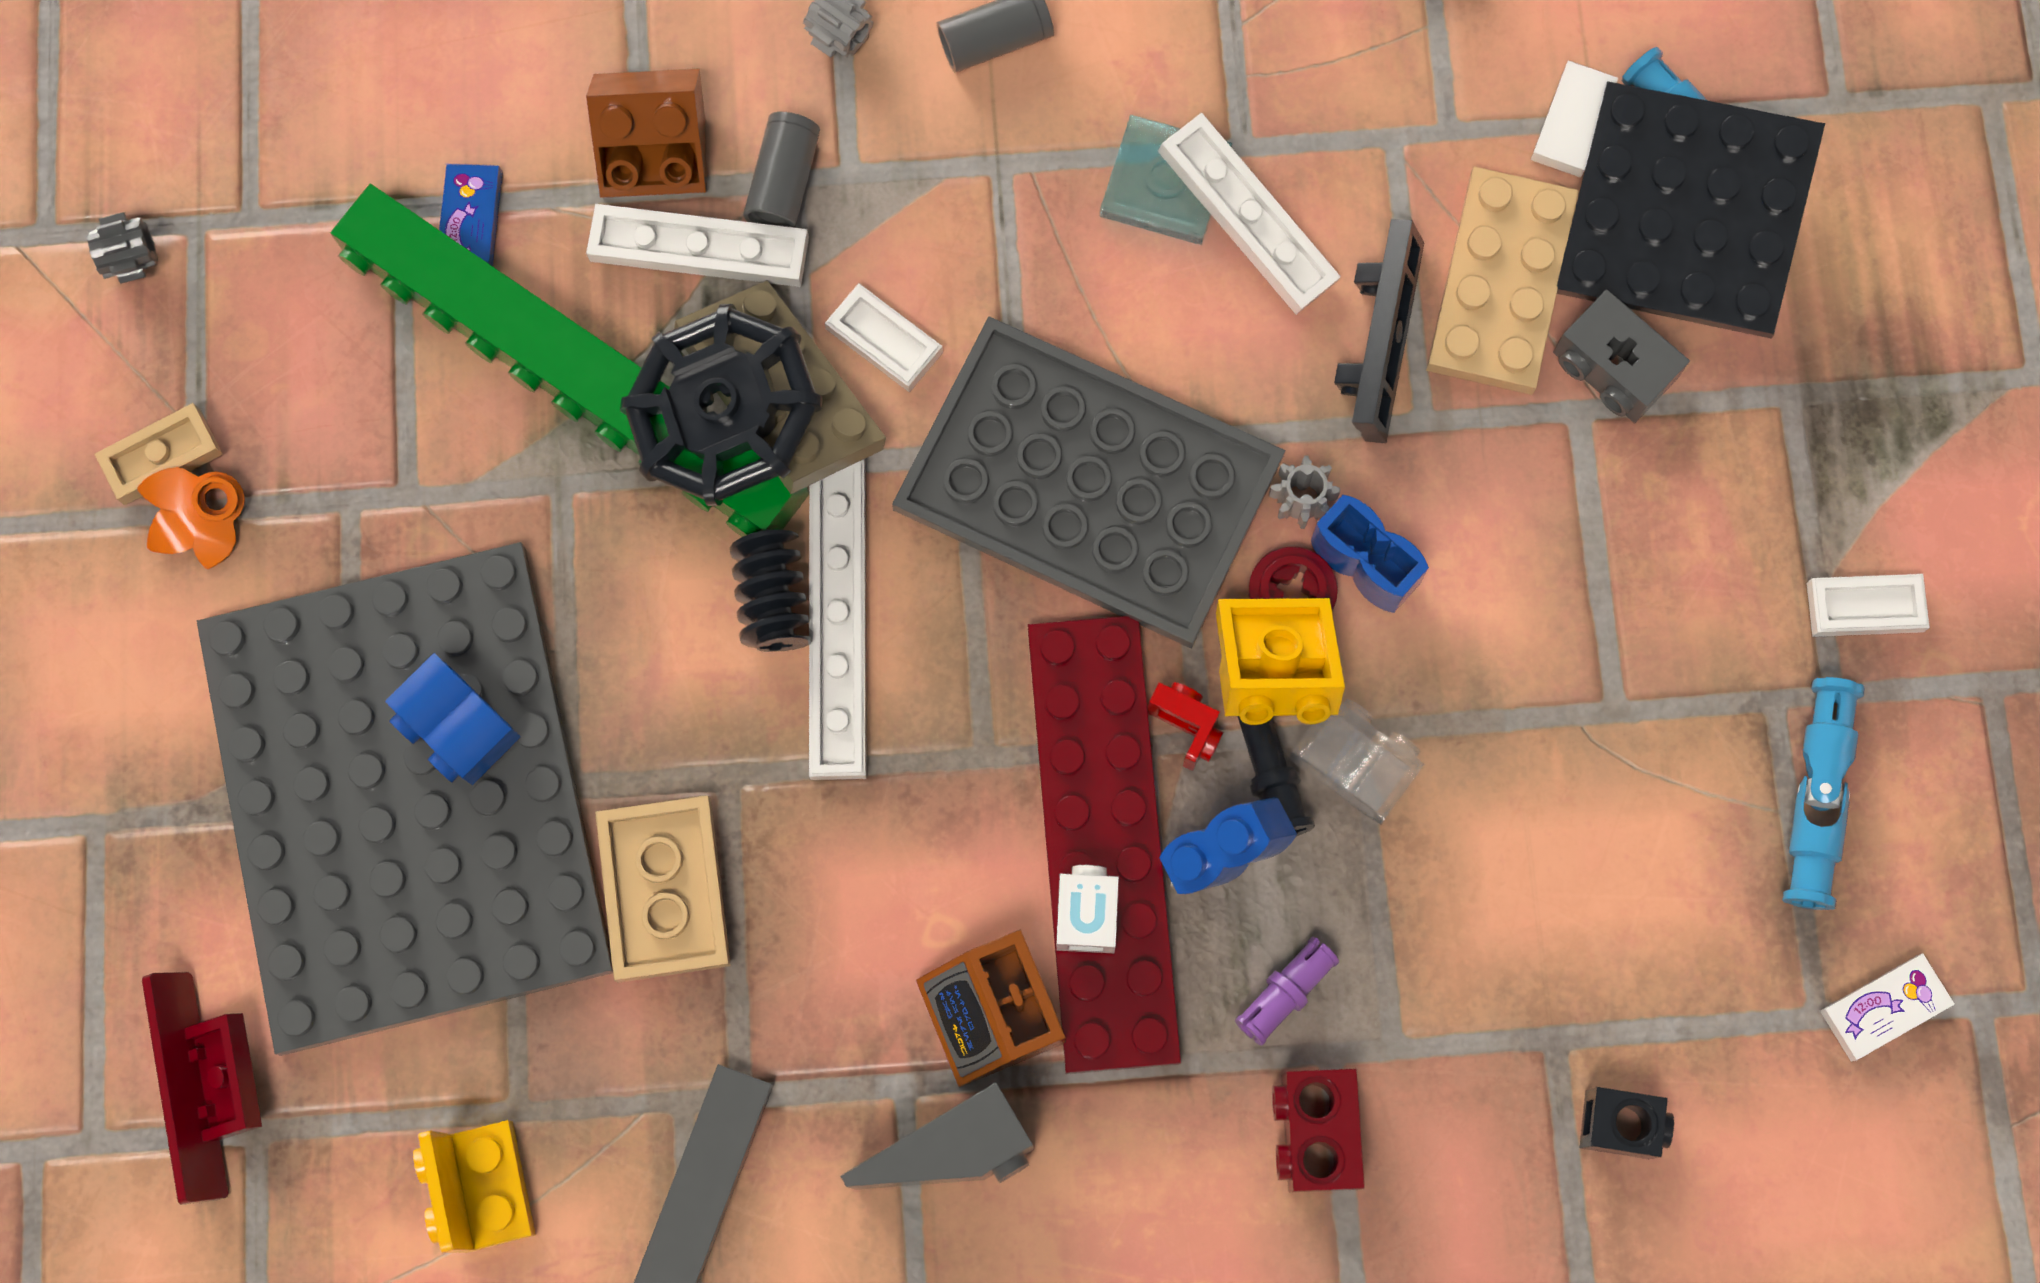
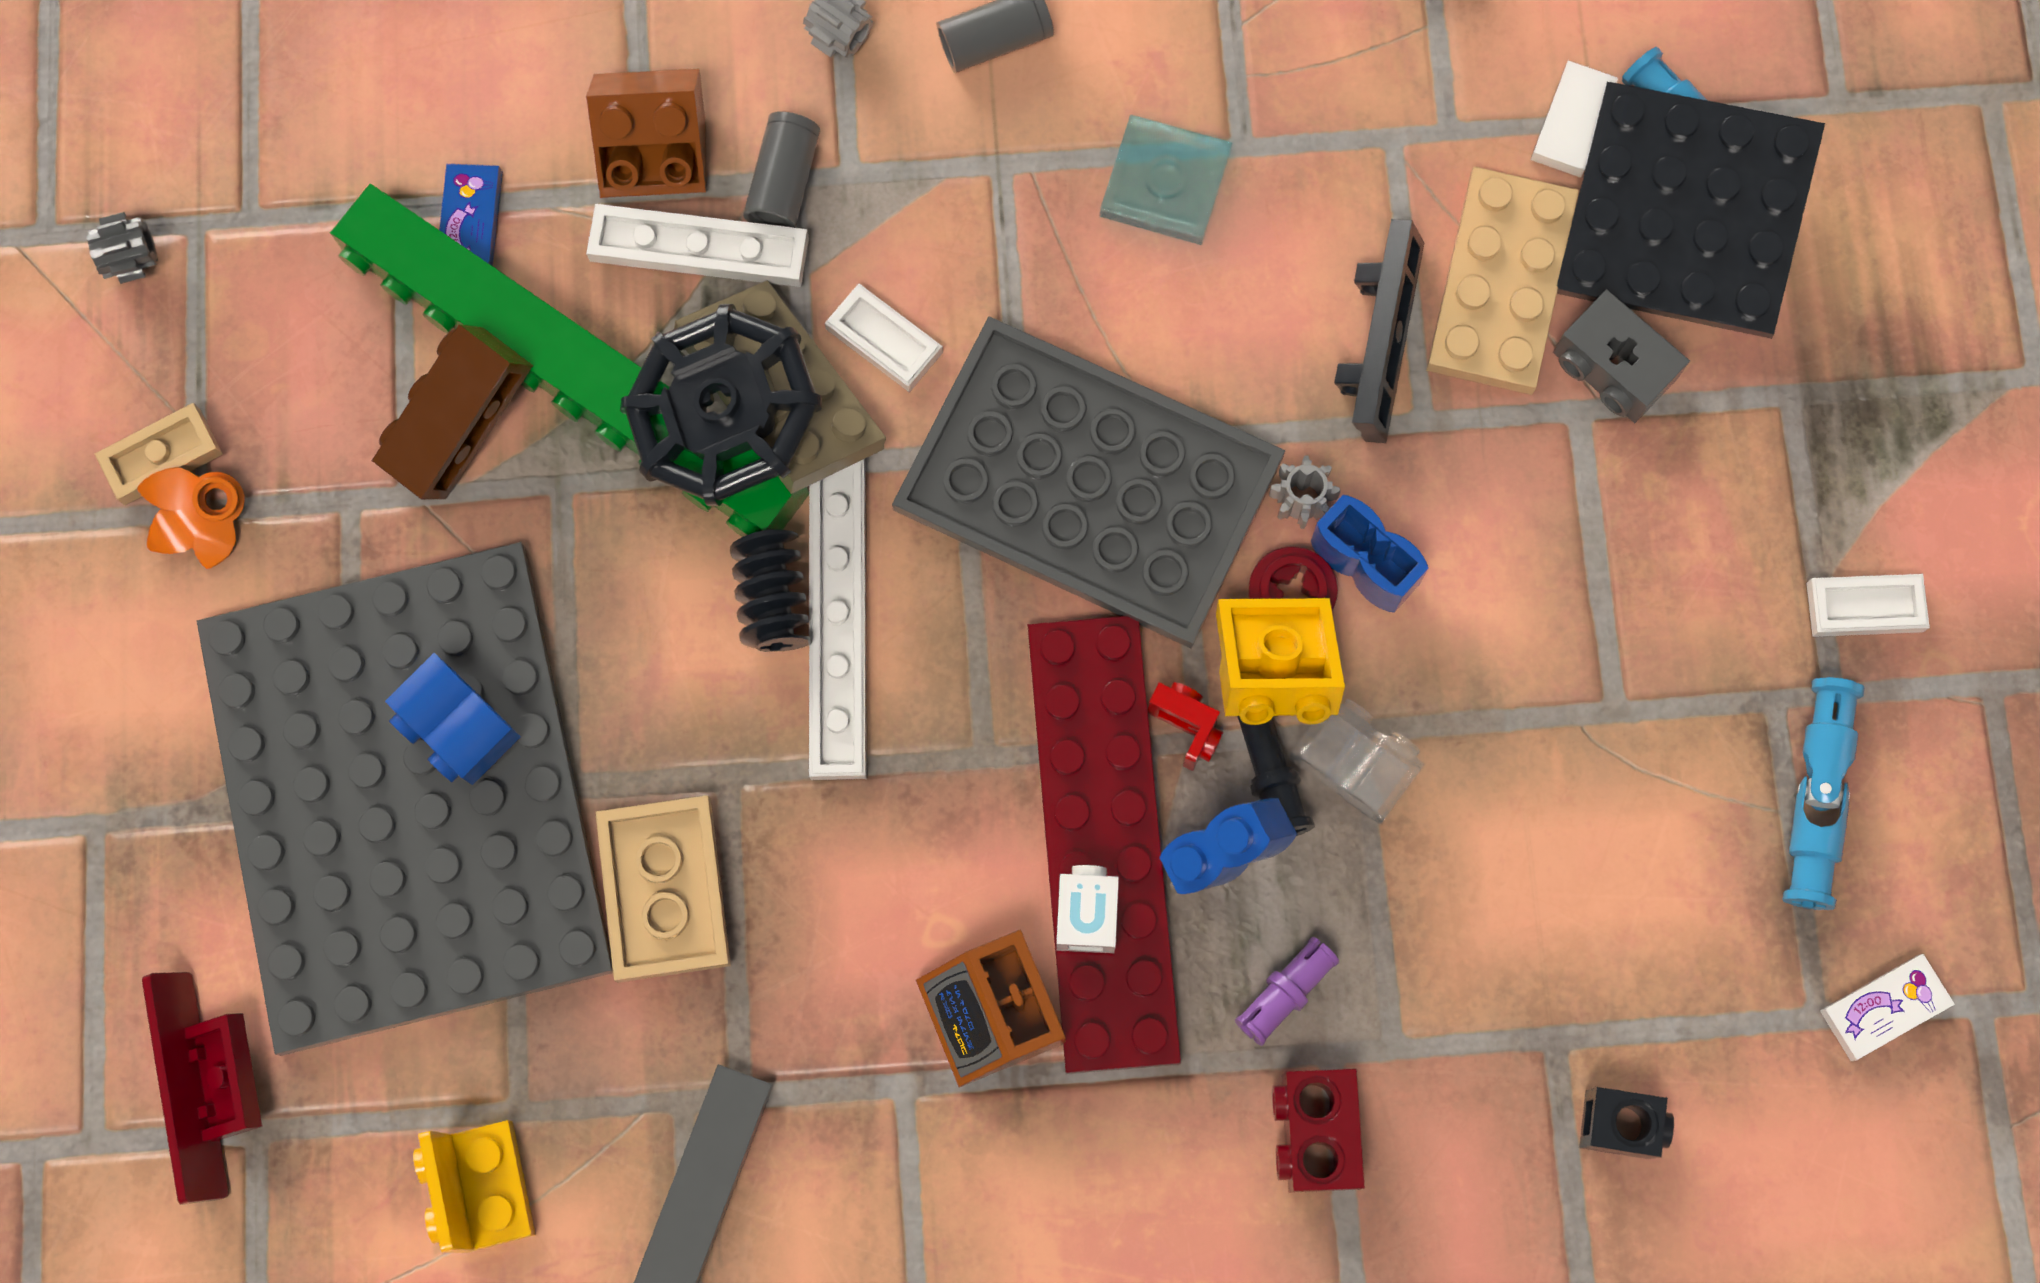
dark grey slope [840,1082,1034,1190] -> none
white plate [1158,113,1341,315] -> none
none -> reddish brown brick [371,324,533,500]

